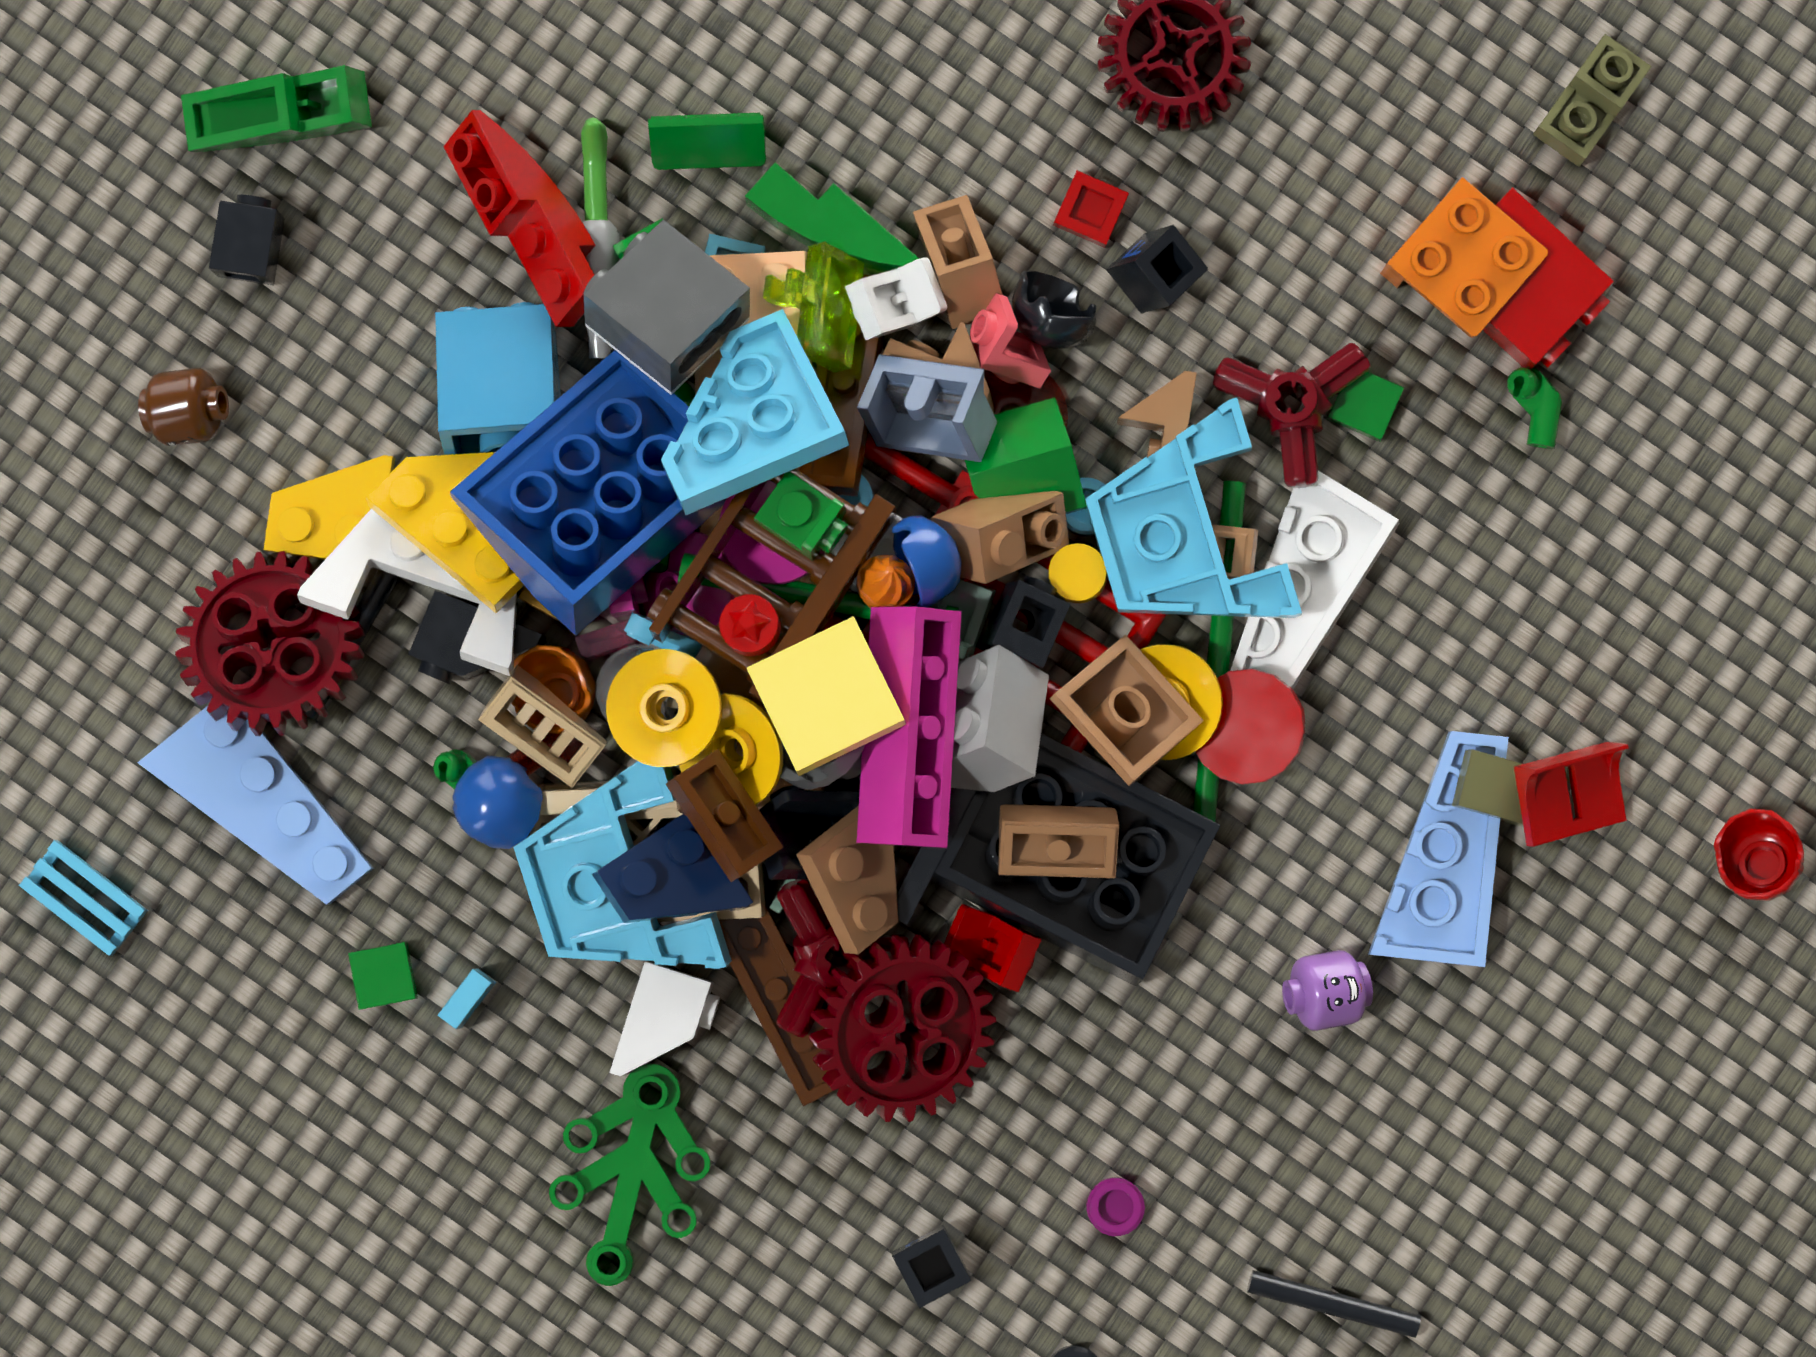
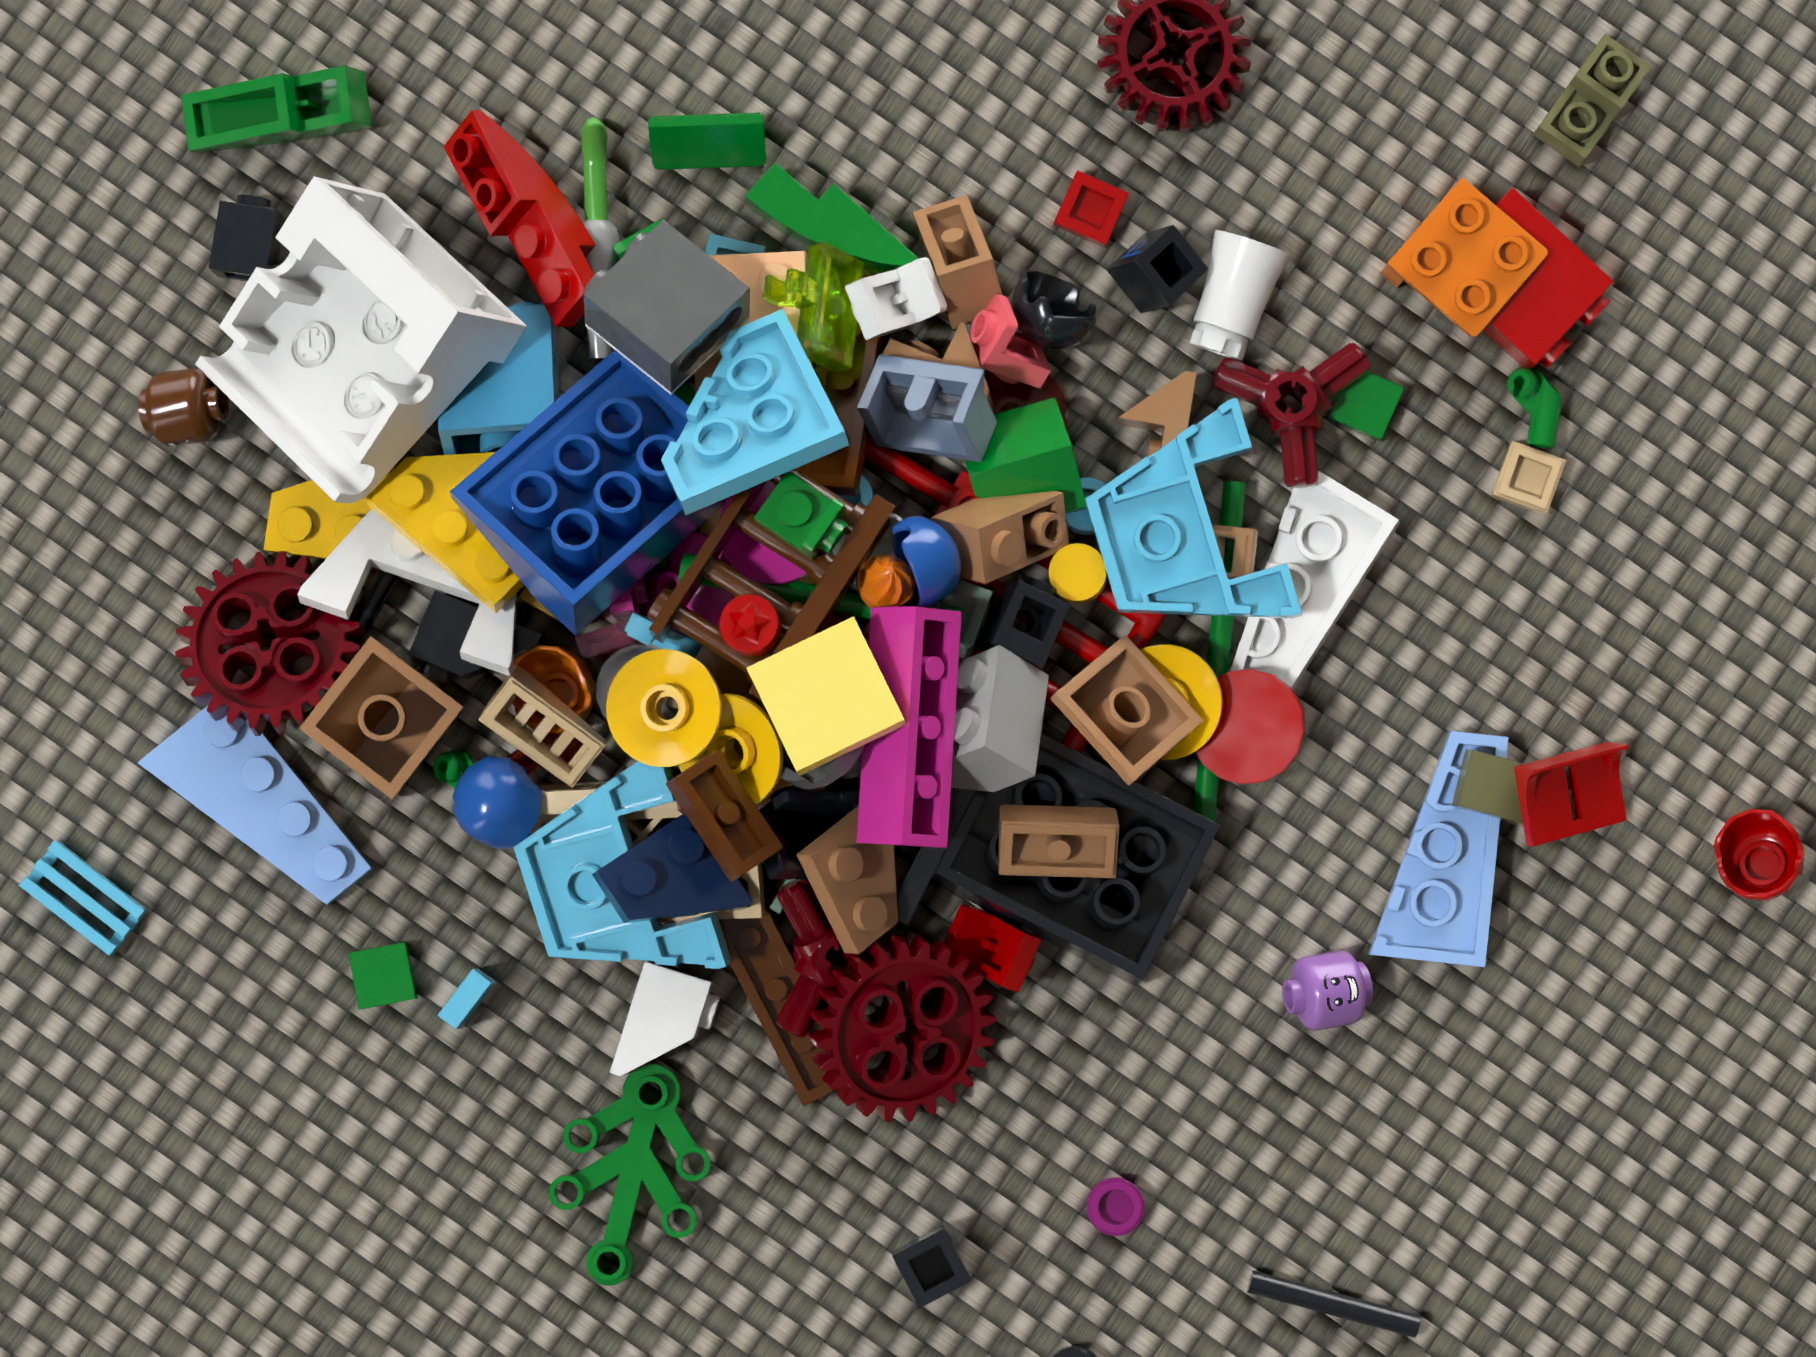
none -> white panel [195,176,527,503]
none -> medium nougat slope [299,636,464,799]
none -> white plant [1190,230,1291,361]
none -> tan tile [1491,441,1566,516]

